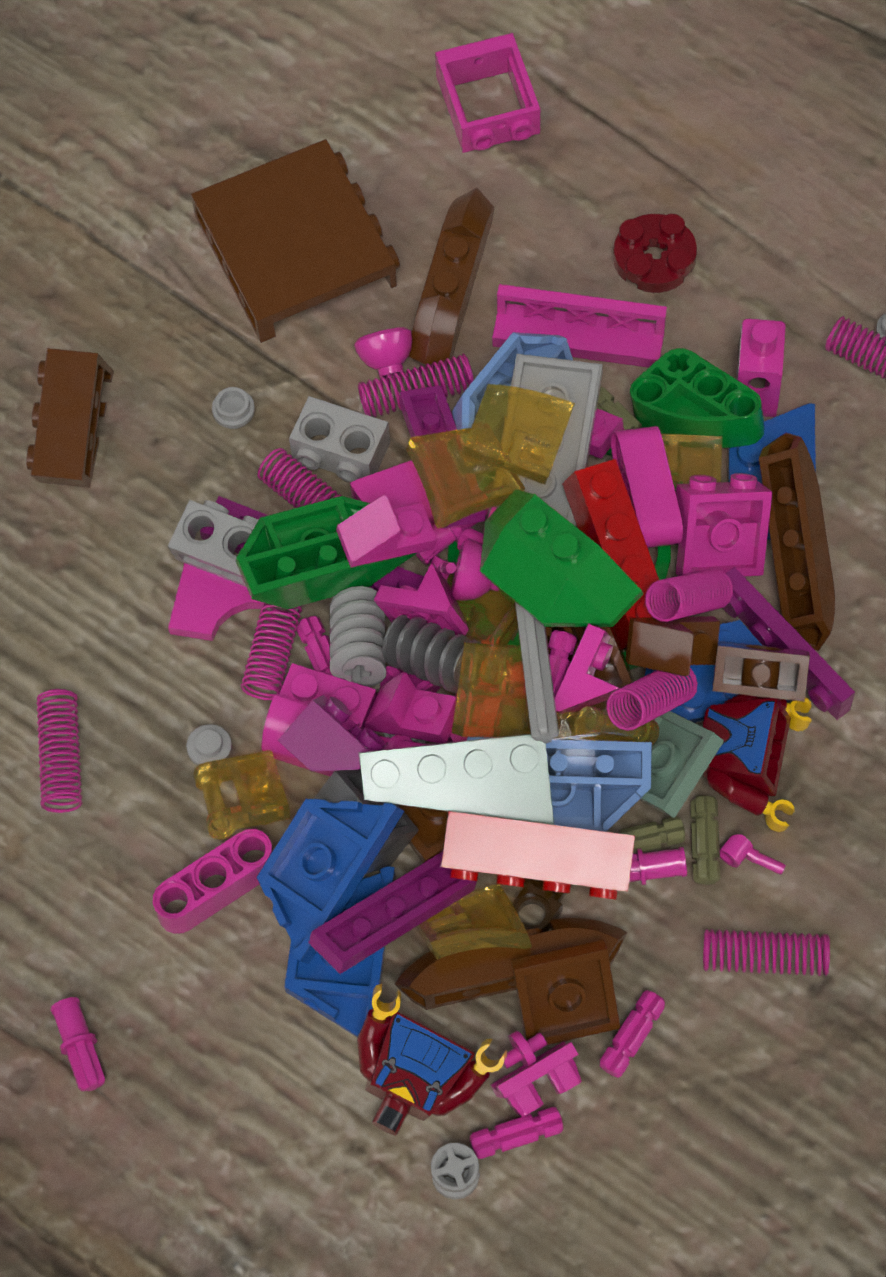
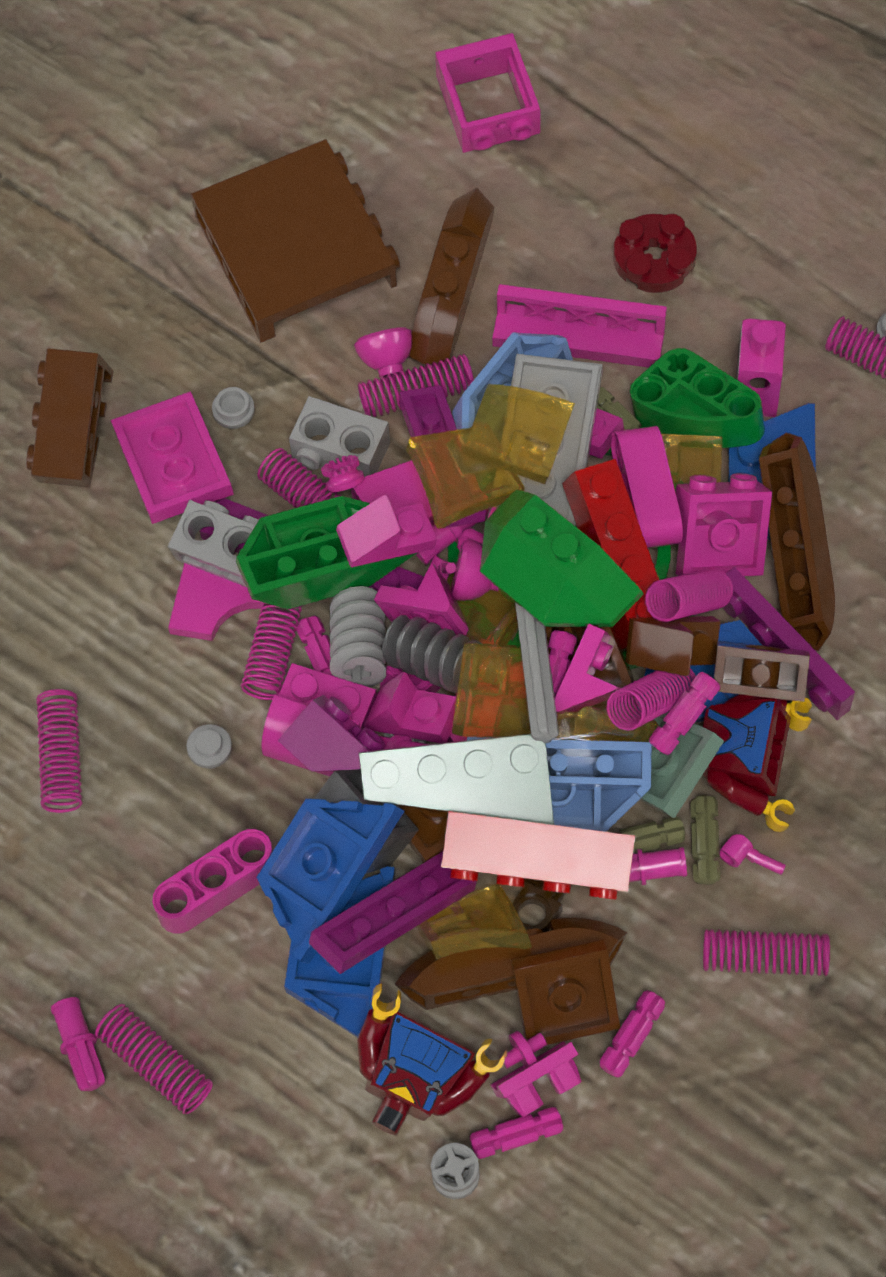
clear yellow plate [193,750,290,839] -> none
none -> dark pink piece [95,1004,213,1114]
none -> dark pink plate [111,391,234,524]
none -> dark pink bush [321,455,365,492]
none -> dark pink axle [649,672,720,755]

